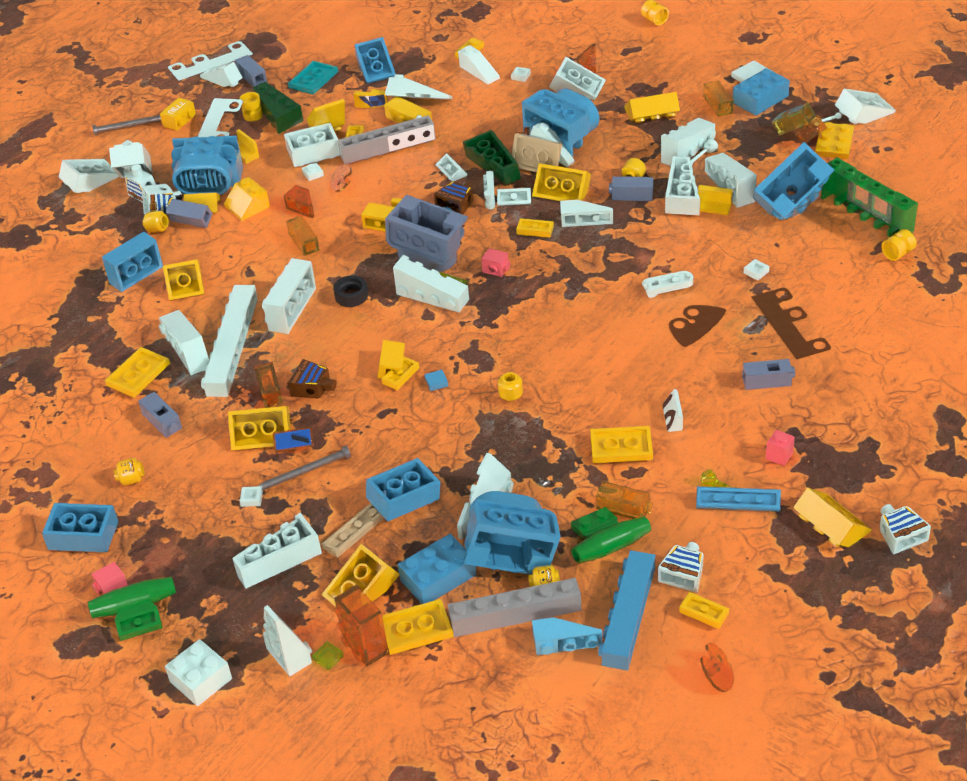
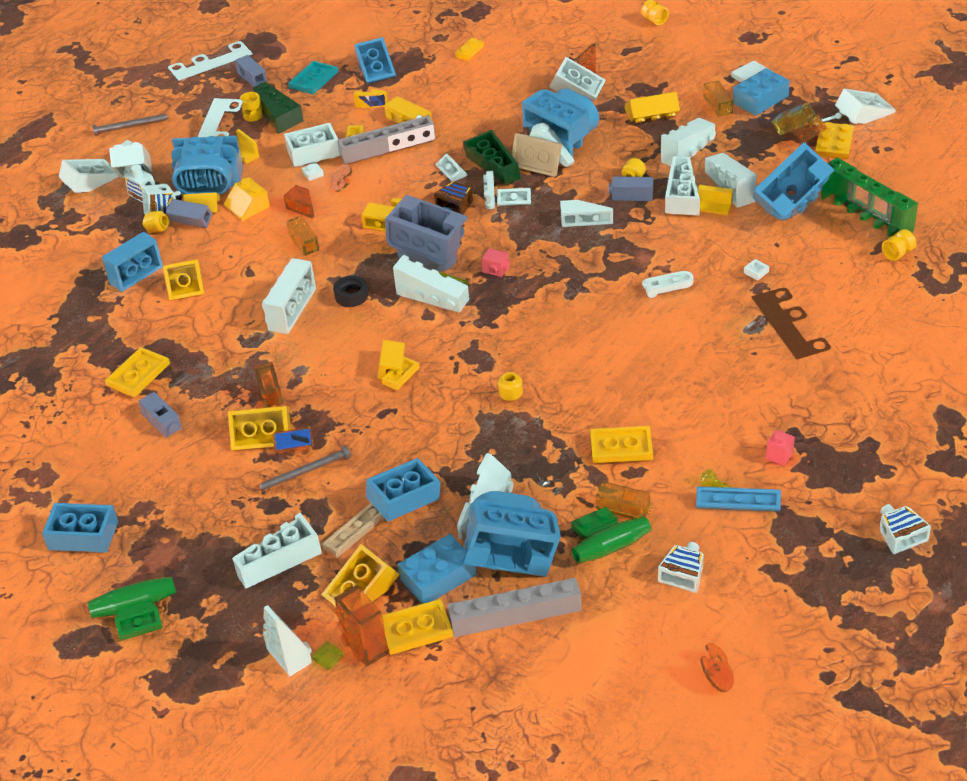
coral brick [92,562,128,595] -> none
yellow head [113,458,145,486] -> none
light aqua wedge [159,310,210,376] -> none
yellow brick [160,98,196,131] -> none
light aqua brick [165,639,232,706] -> none
light aqua slope [200,62,242,87] -> none
light aqua brick [201,285,258,397] -> none
light aqua tile [240,486,263,507] -> none
reddish brown torso [288,359,337,399] -> none
yellow slope [307,99,345,132] -> none
light aqua wedge [385,74,453,99] -> none
dark azure tile [424,370,448,391] -> none
light aqua slope [458,45,500,84] -> none
light aqua tile [511,67,531,82] -> none
yellow plate [516,218,554,238] -> none
yellow head [528,565,560,587] -> none
yellow slope [532,163,591,201] -> none
medium azure slope [532,617,603,655] -> none
dark azure brick [598,550,655,671] -> none
light aqua slope [662,389,683,432] -> none
reddish brown piece [669,305,726,347] -> none
yellow plate [679,592,729,629] -> none
light aqua hinge [691,138,718,165] -> none
sand blue brick [742,359,795,390] -> none
yellow slope [793,487,872,547] -> none

